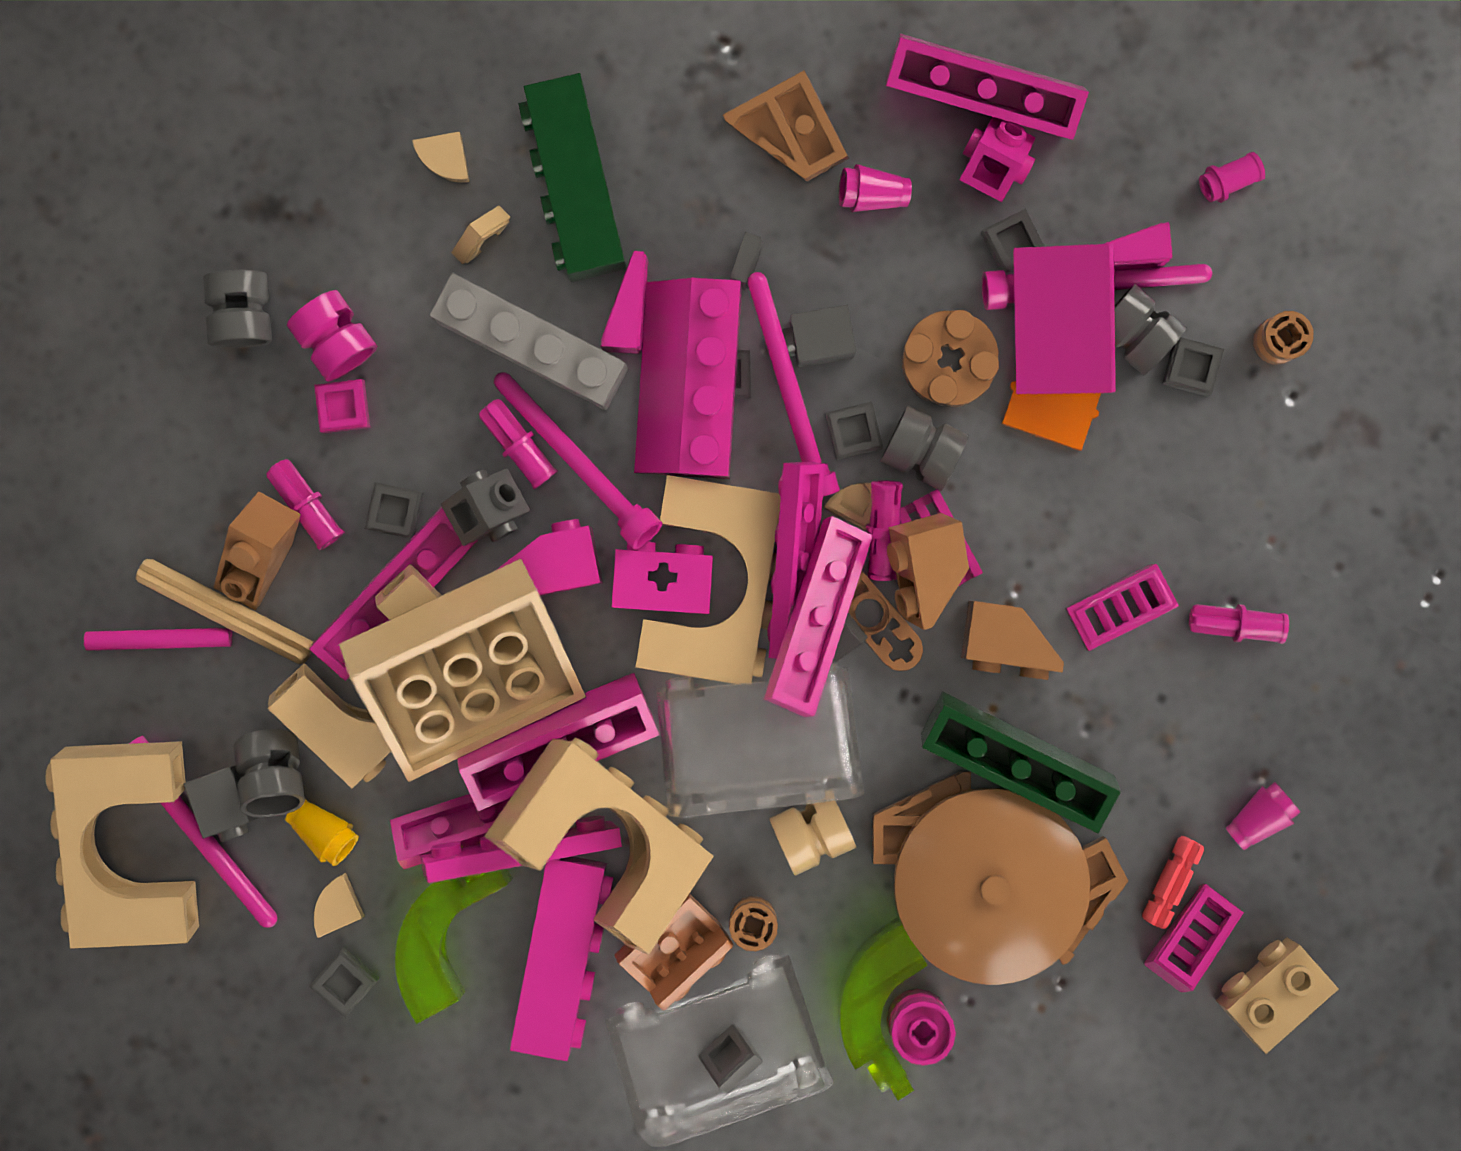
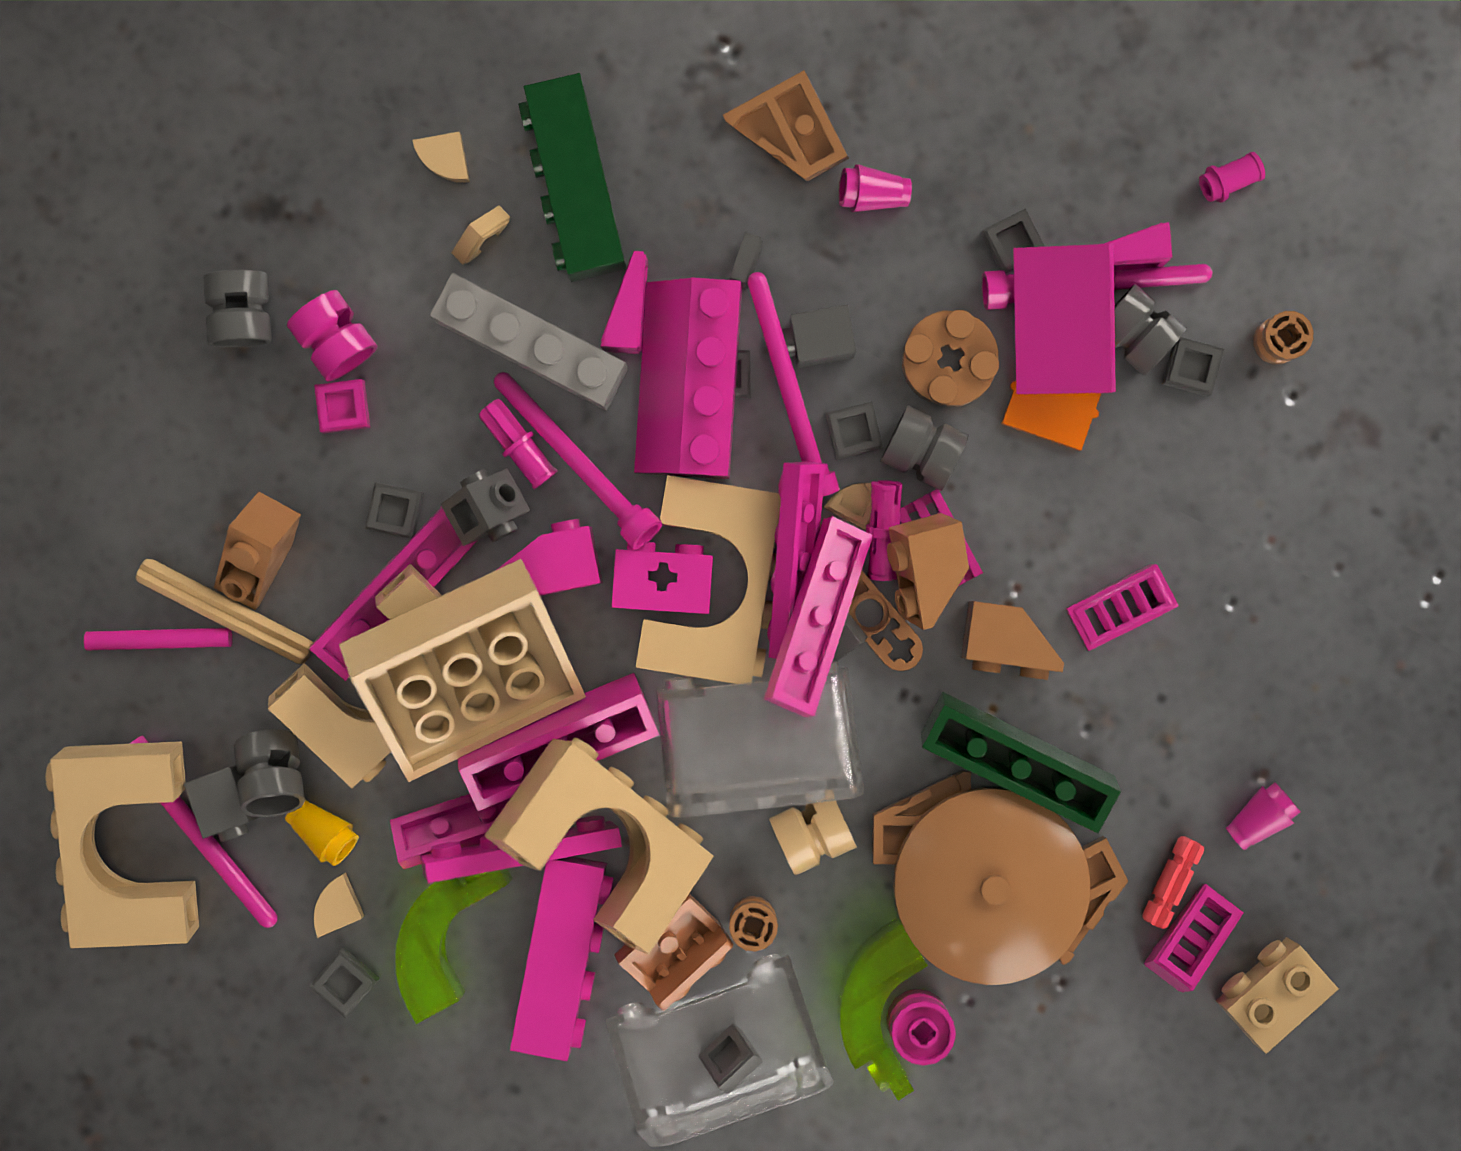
dark pink axle [266,459,345,551] -> none
dark pink brick [886,34,1089,140] -> none
dark pink brick [959,117,1036,202] -> none
dark pink axle [1189,604,1289,644] -> none

